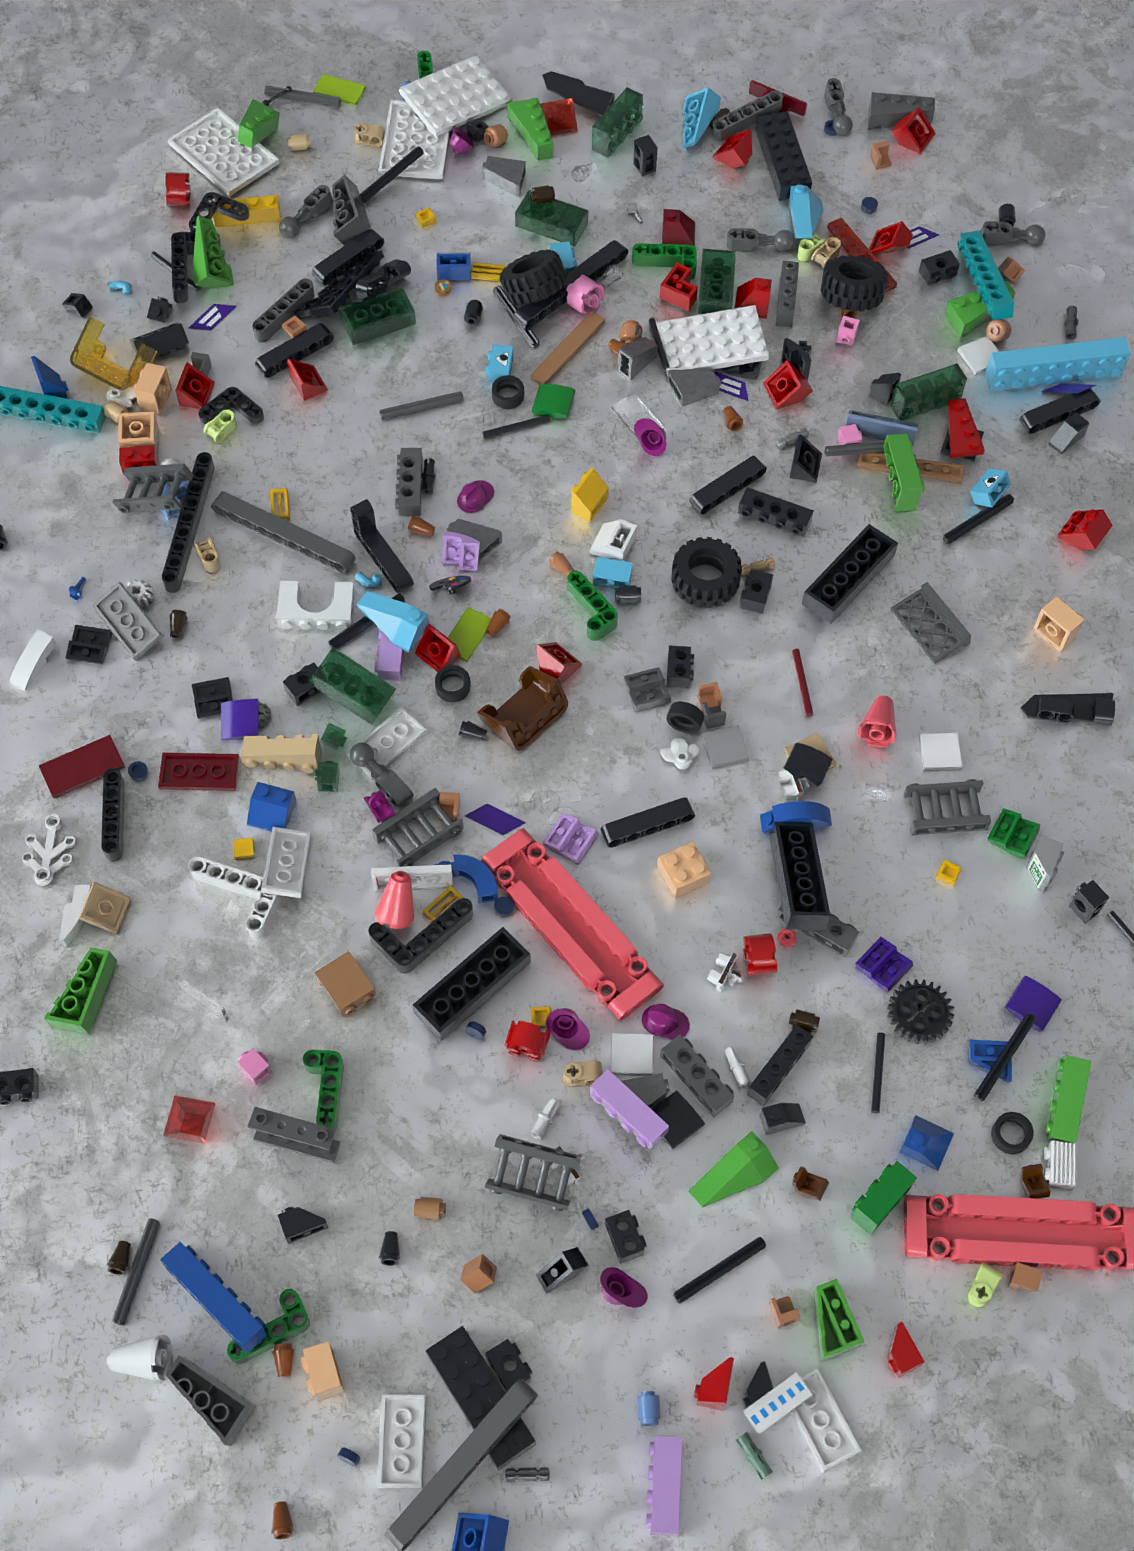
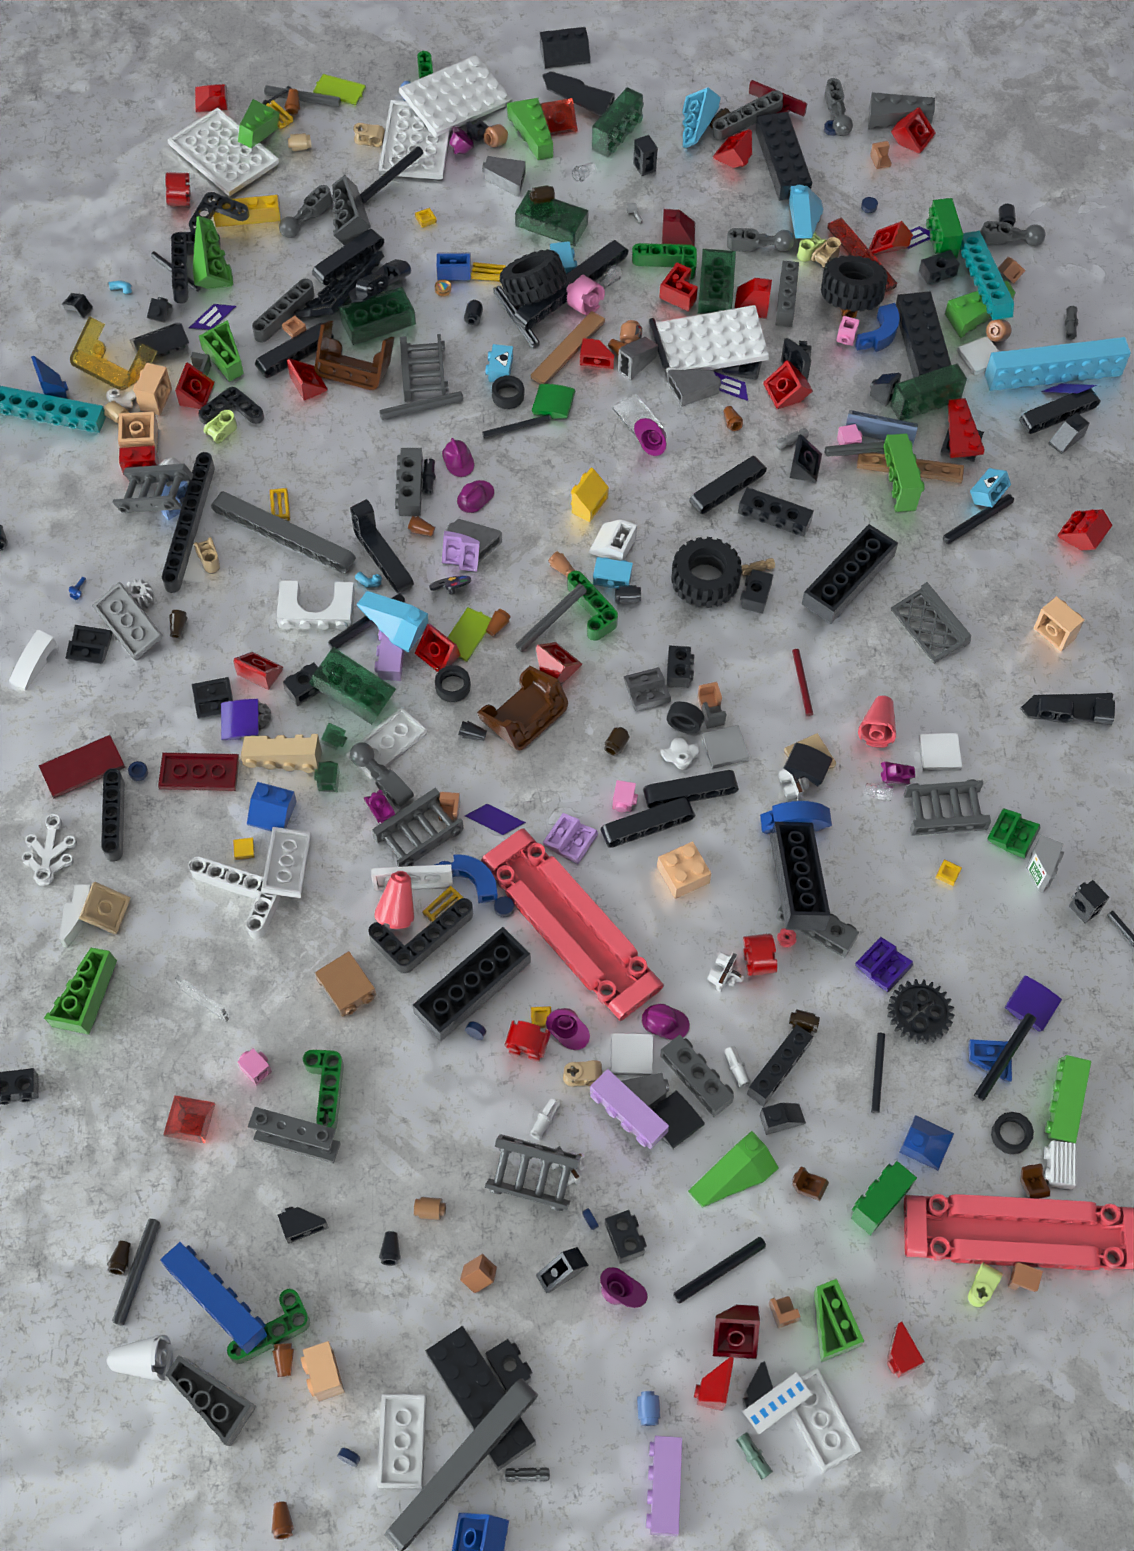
none -> red slope [195,84,228,112]
none -> bright green wedge [199,320,244,382]
none -> red slope [233,652,283,690]
none -> yellow tile [266,100,293,129]
none -> dark orange cone [284,89,300,115]
none -> reddish brown windscreen [314,320,395,390]
none -> dark grey fence [400,334,449,402]
none -> magenta piece [442,438,475,477]
none -> dark grey axle [515,584,586,652]
none -> black slope [540,27,591,69]
none -> red slope [580,338,614,369]
none -> dark brown brick [604,727,630,756]
none -> bright pink brick [612,780,638,812]
none -> black beam [643,770,739,809]
none -> dark red slope [713,1305,760,1359]
none -> blue arch [855,303,900,352]
none -> magenta hips [881,762,915,785]
none -> black brick [896,291,953,387]
none -> green brick [926,198,964,258]

